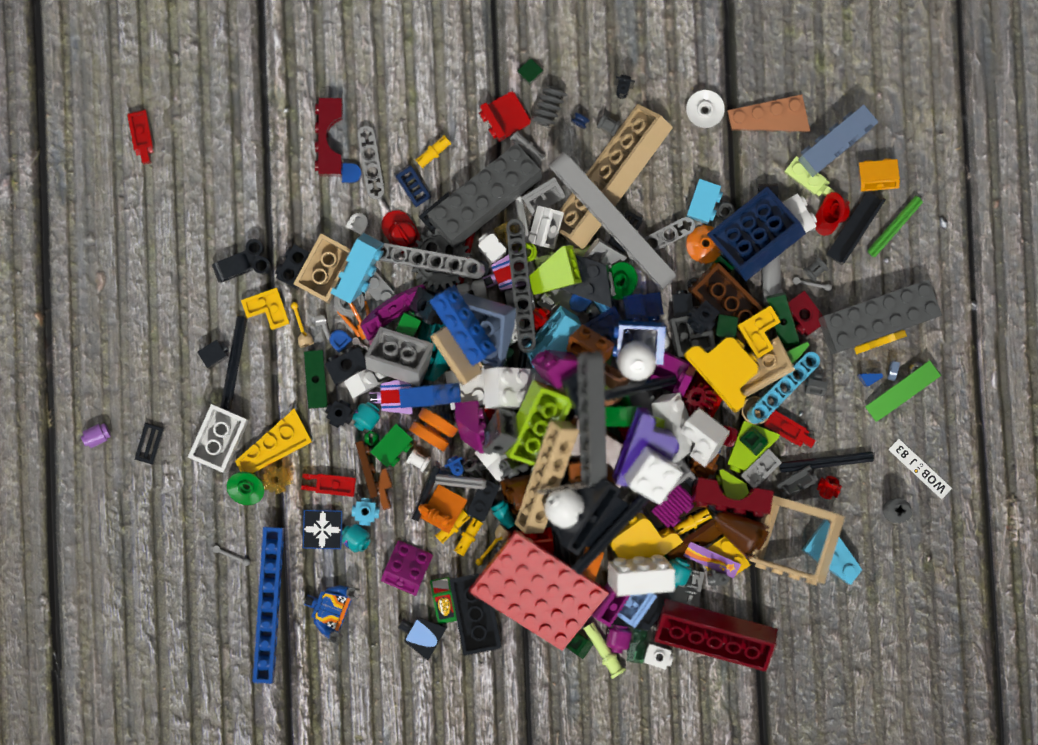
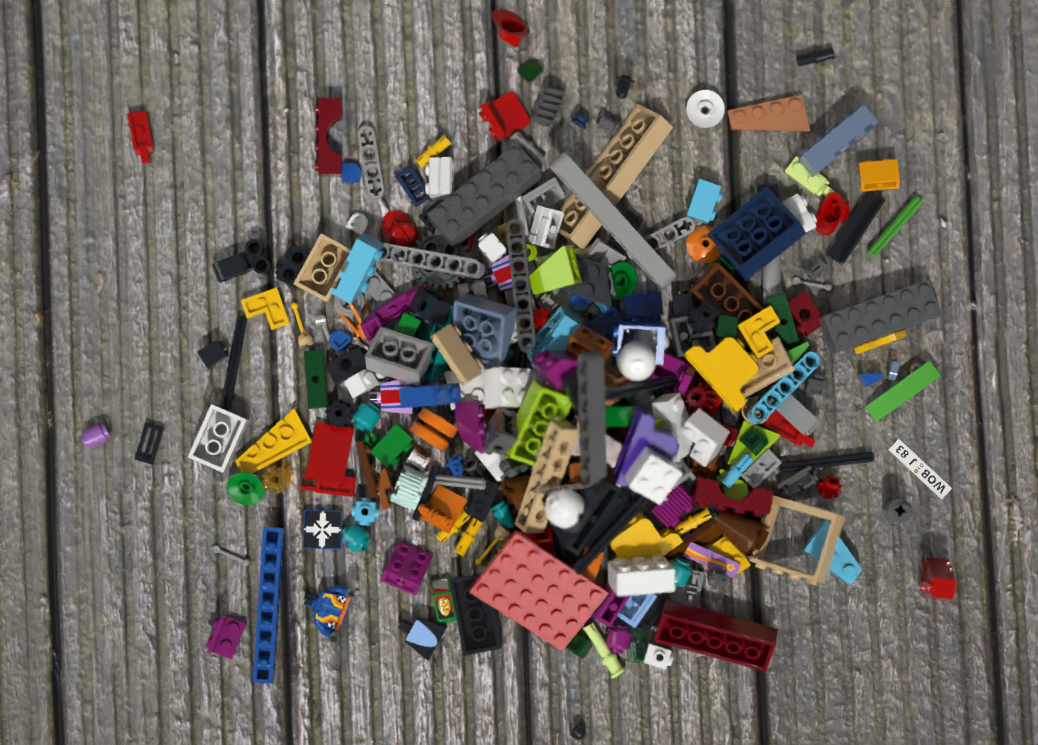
blue brick [430,285,497,366] -> none
dark grey plate [716,201,735,221] -> none
none -> magenta bracket [205,615,247,660]
none -> red tile [305,422,354,485]
none -> light aqua brick [390,465,429,510]
none -> white brick [425,157,454,200]
none -> red piece [492,9,530,47]
none -> black hinge [569,723,586,740]
none -> medium azure axle [720,454,753,489]
none -> light grey hinge [776,394,822,436]
none -> black axle [796,47,835,67]
none -> red wedge [919,557,957,600]

